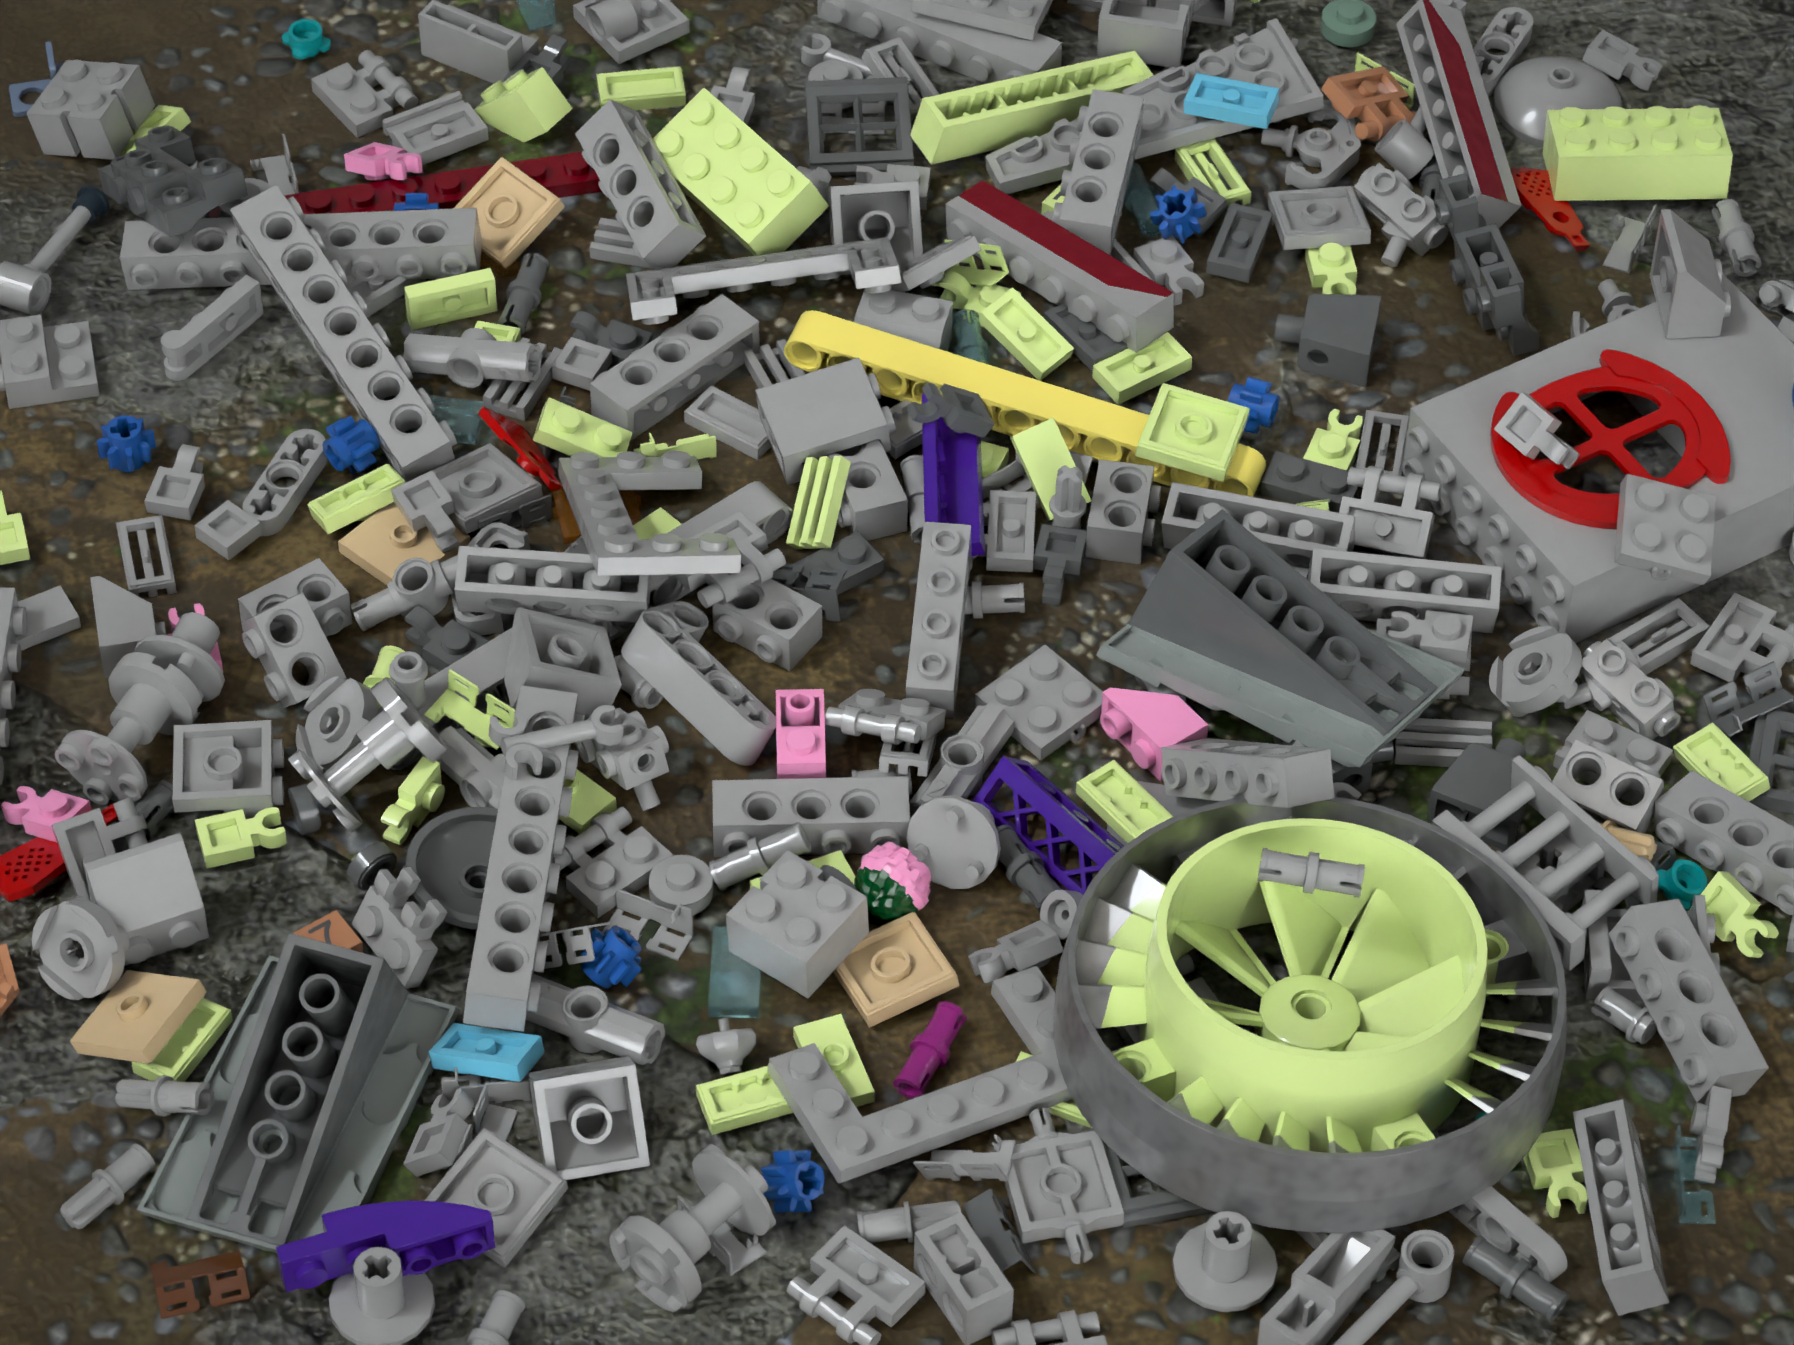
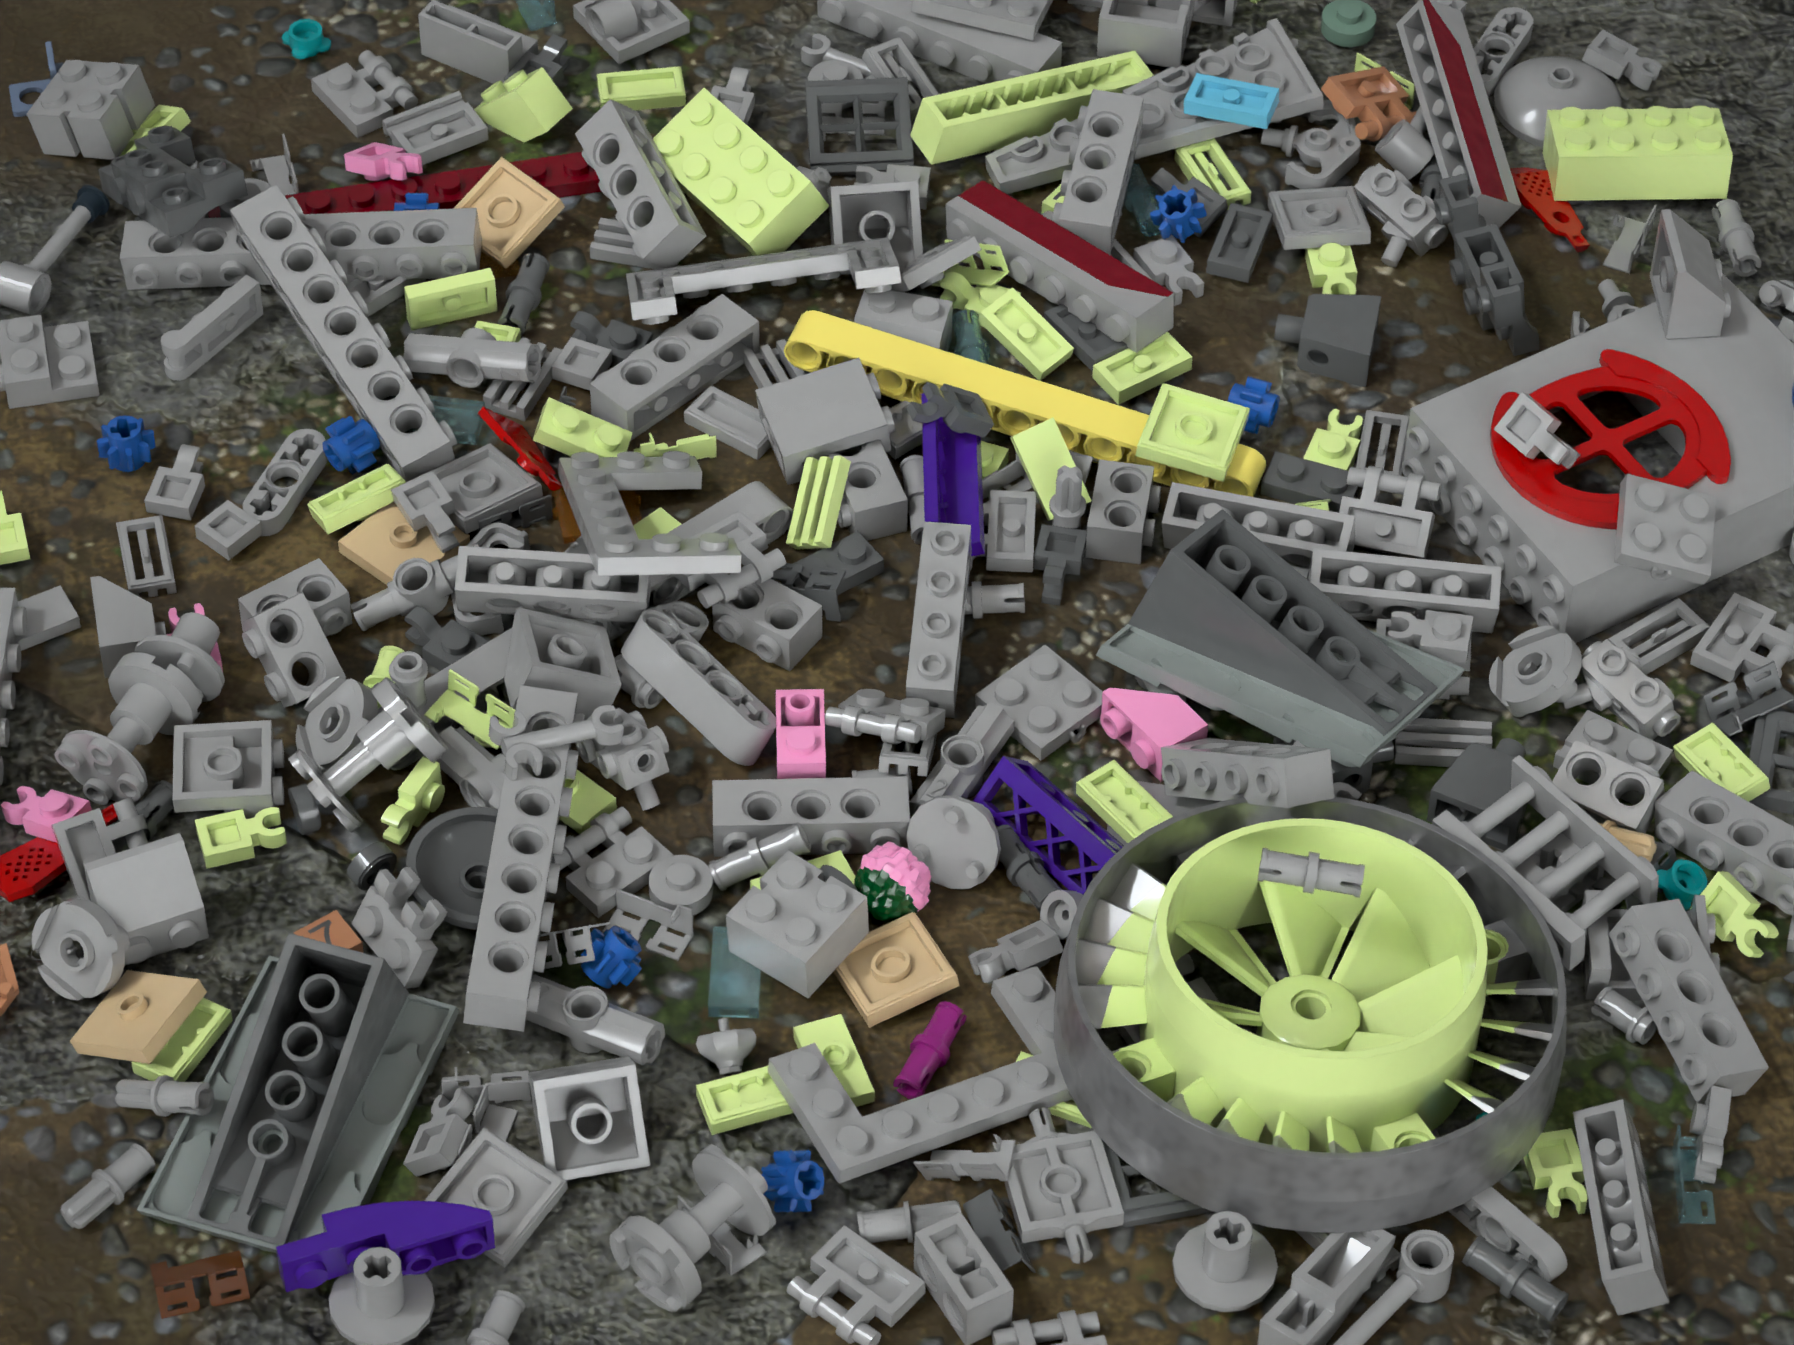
medium azure plate [429,1023,545,1082] -> none

